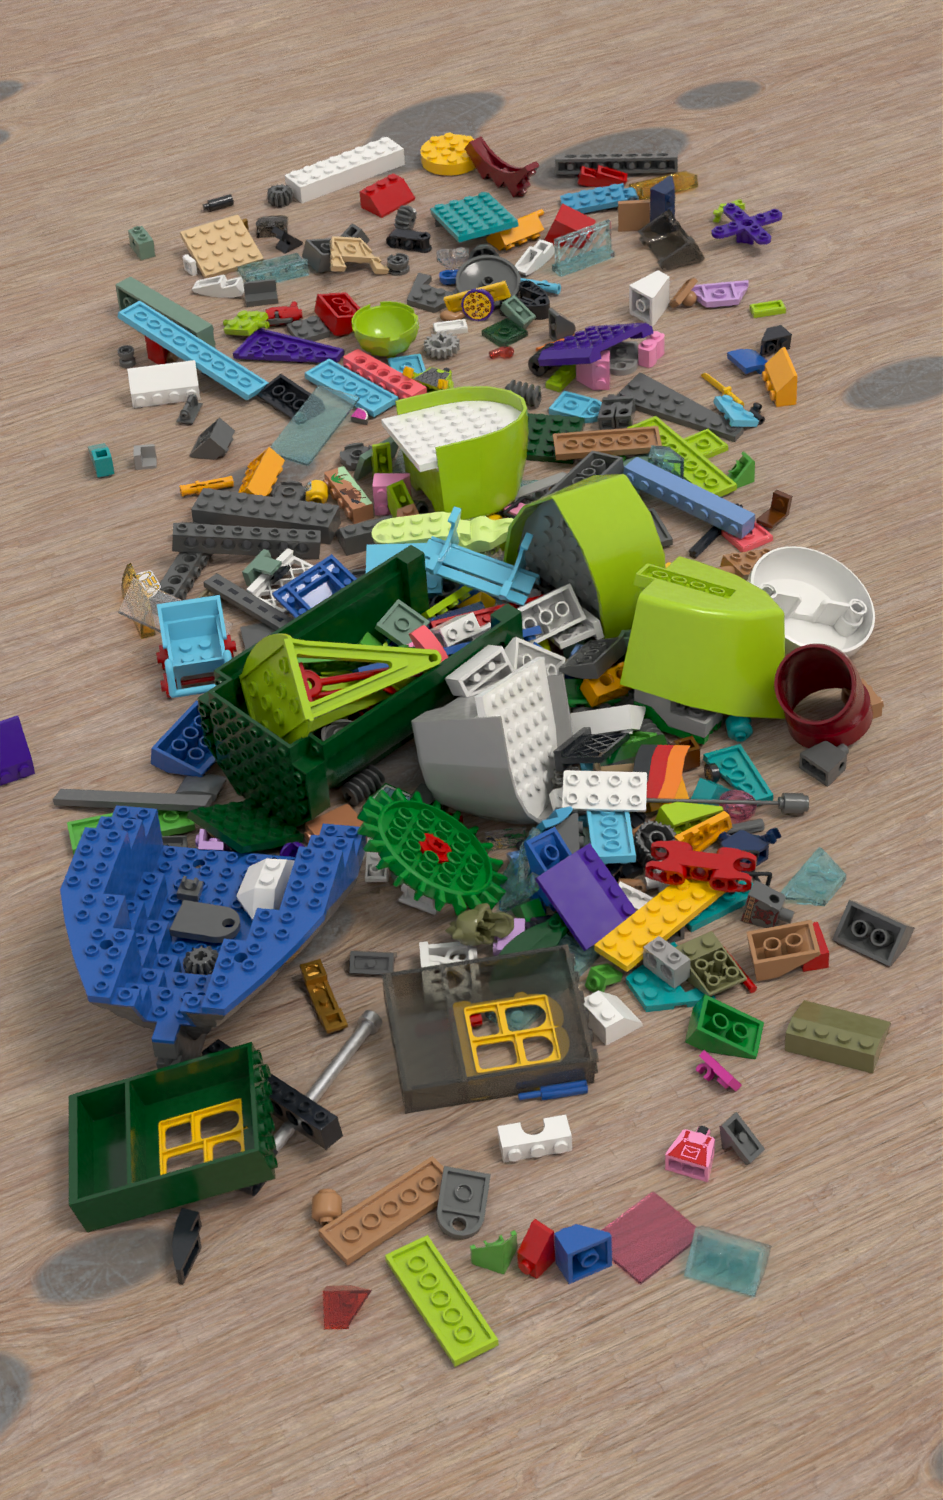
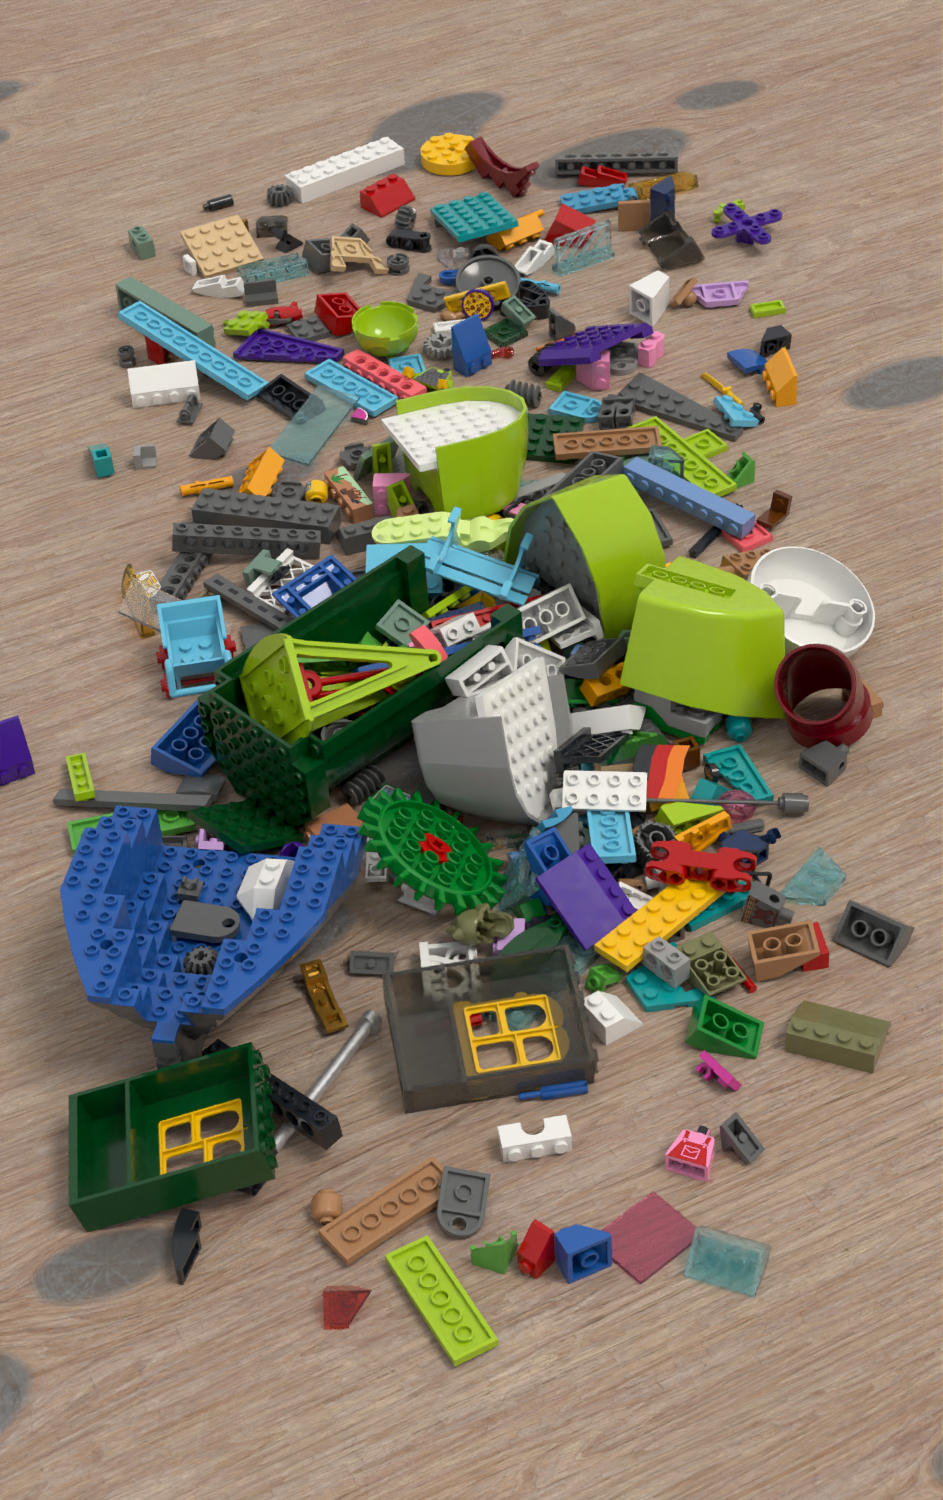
none -> lime plate [65,752,96,801]
none -> blue slope [451,314,492,377]

